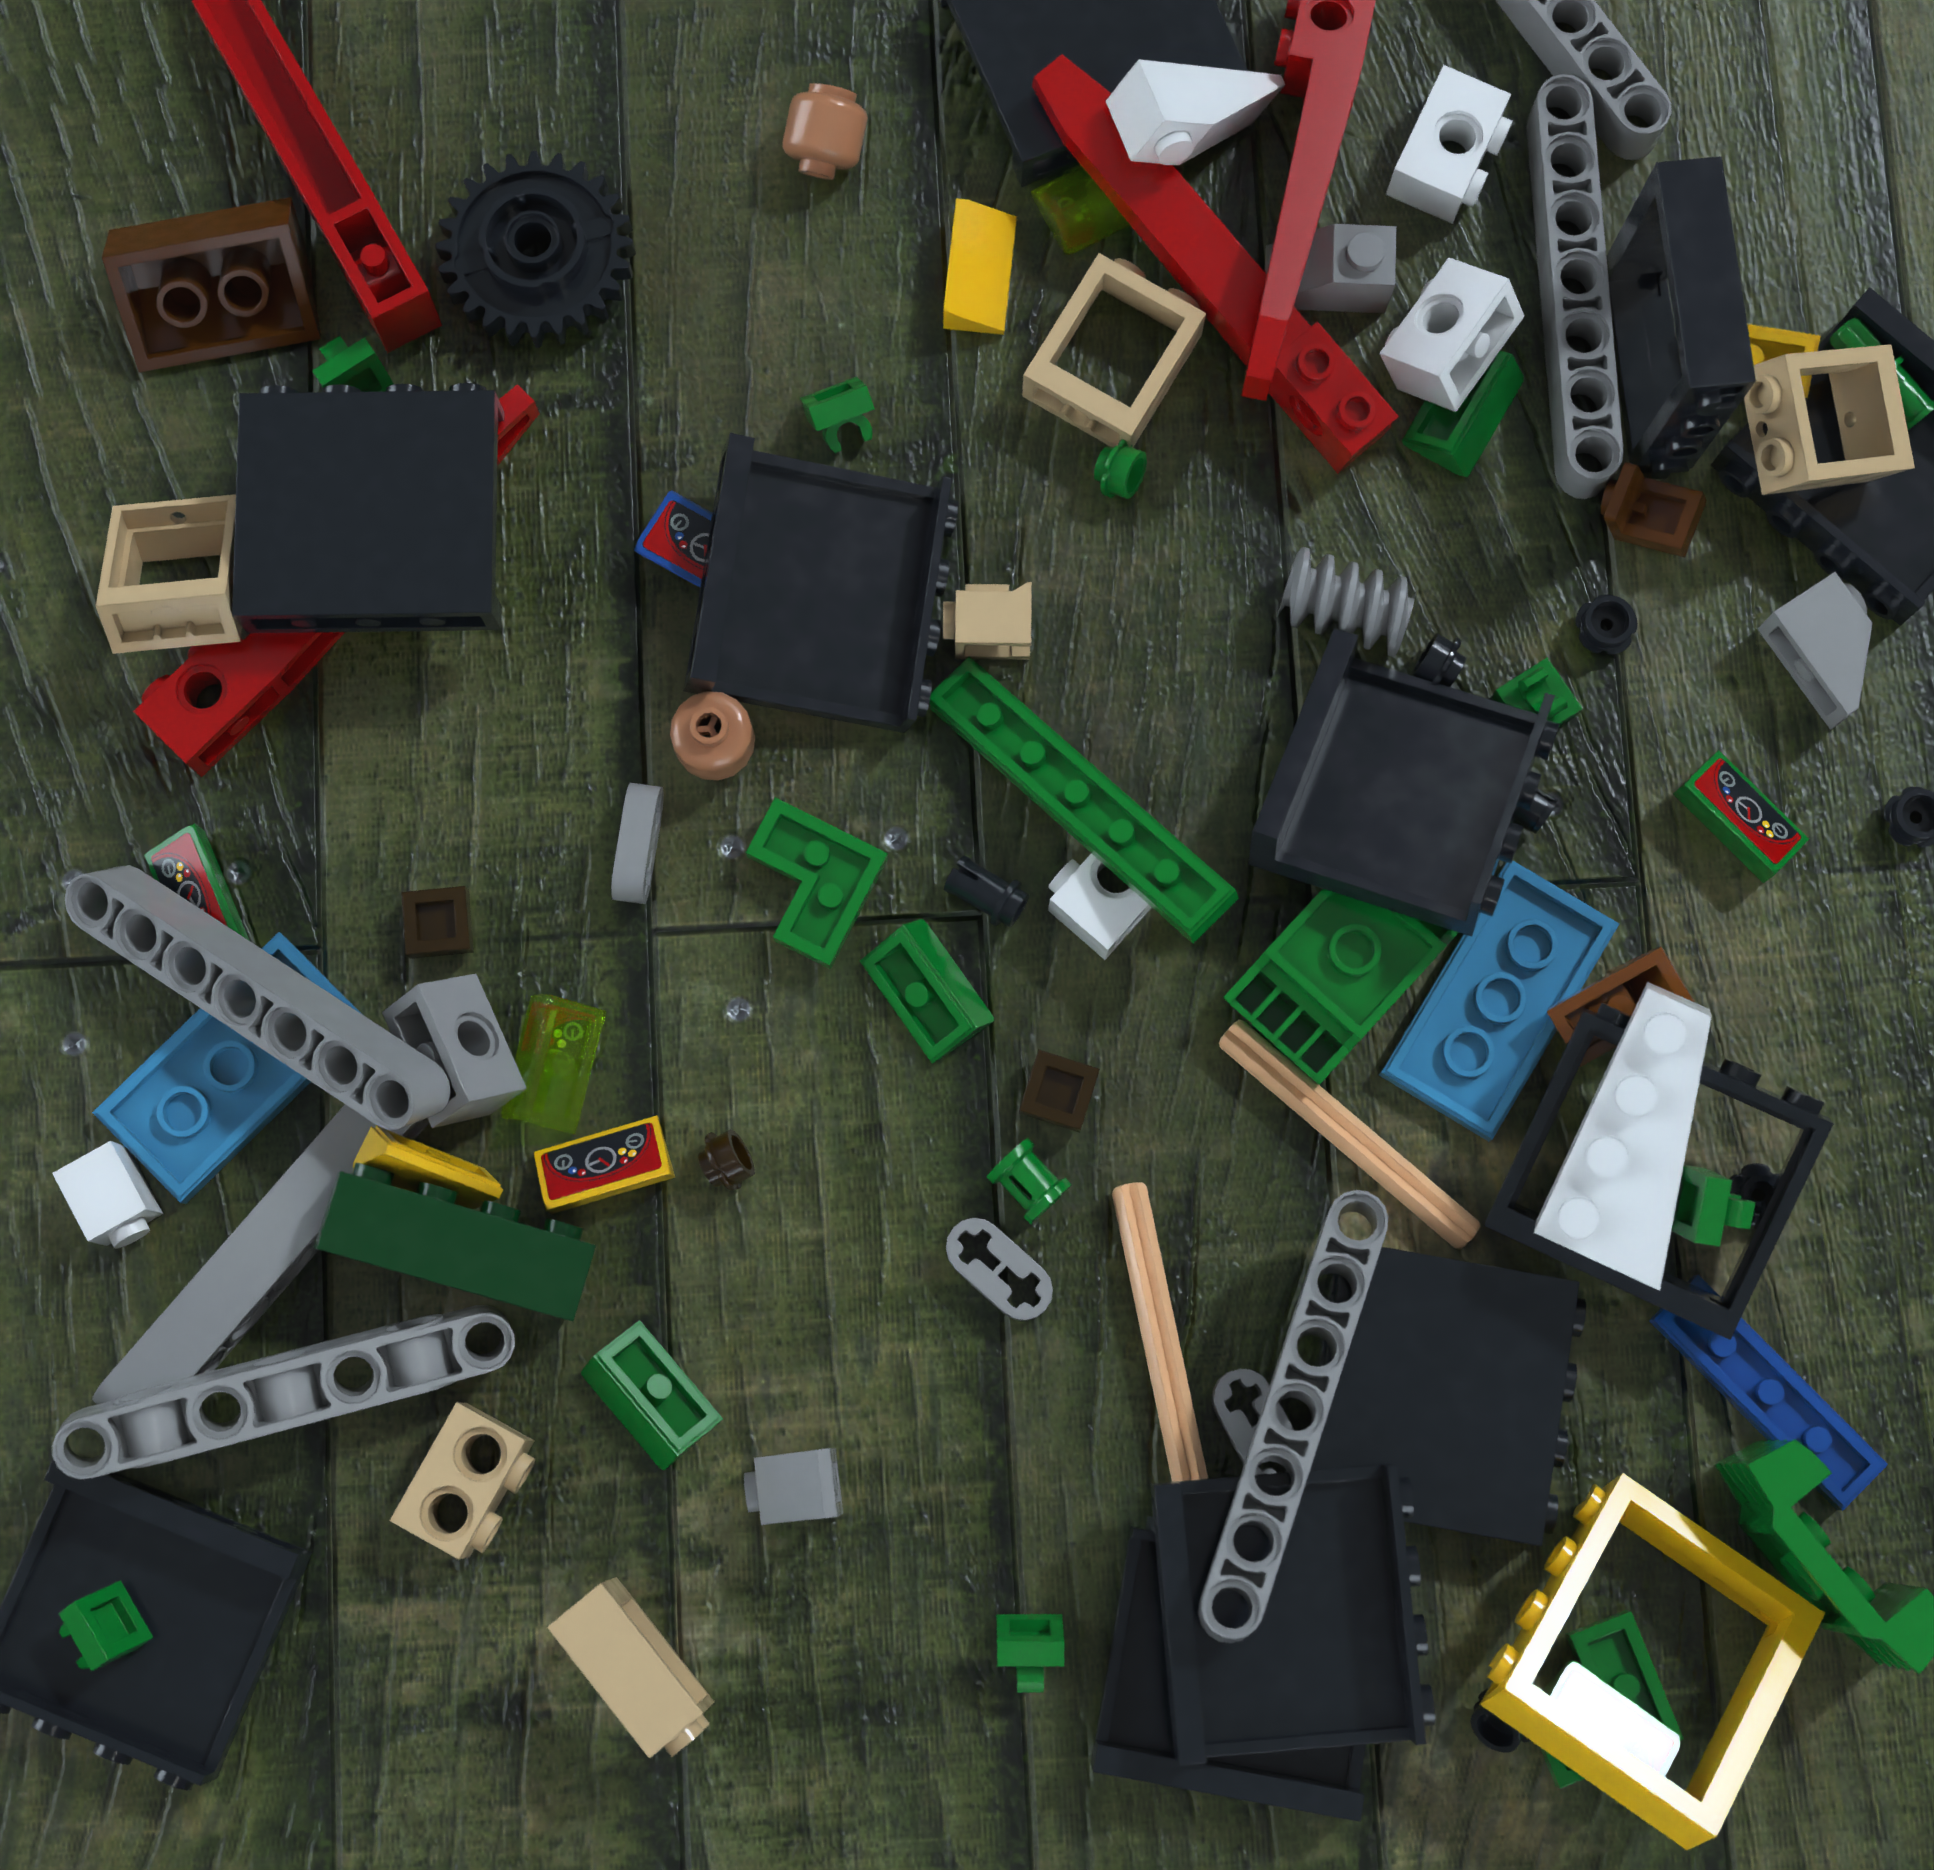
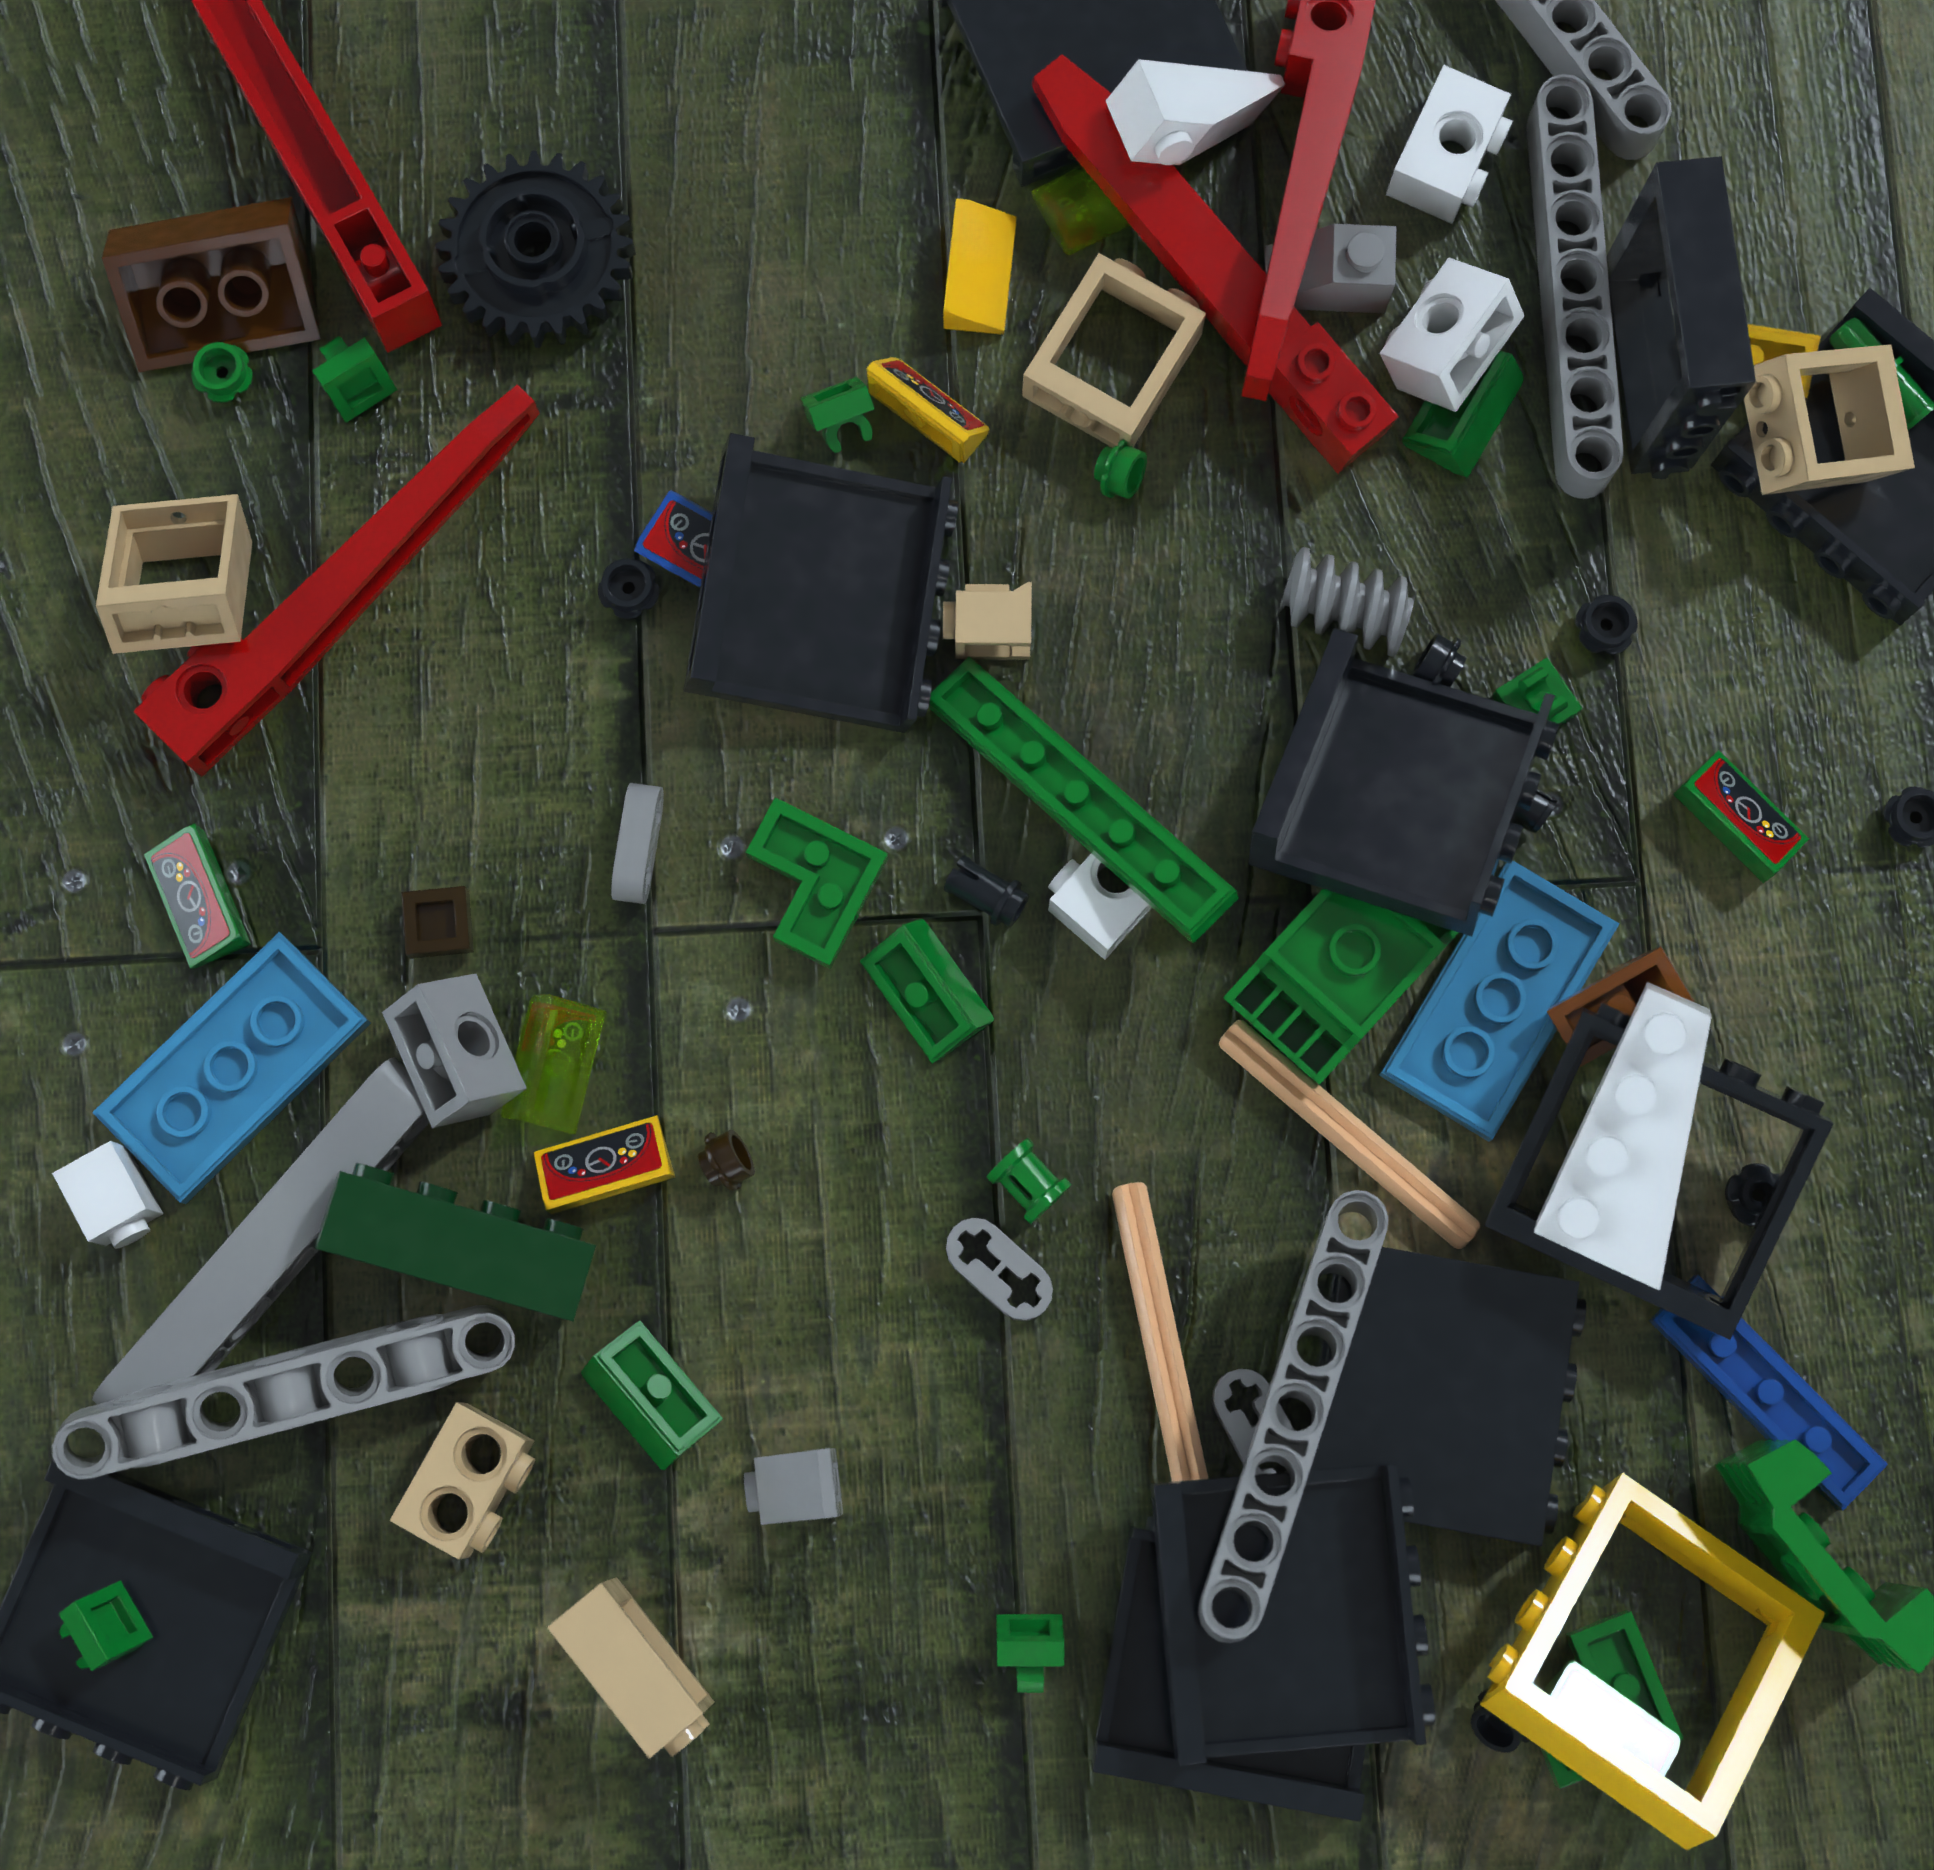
light grey beam [65,865,451,1130] -> none
black panel [232,383,504,633] -> none
yellow slope [353,1125,503,1210] -> none
nougat head [670,691,755,781] -> none
nougat head [782,83,867,180] -> none
dark brown plate [1019,1050,1100,1133] -> none
reddish brown bracket [1601,462,1707,558] -> none
green tile [1671,1165,1755,1247] -> none
light grey slope [1758,572,1872,730] -> none
none -> green plate [191,342,253,403]
none -> black plate [598,559,660,619]
none -> yellow slope [866,357,989,463]

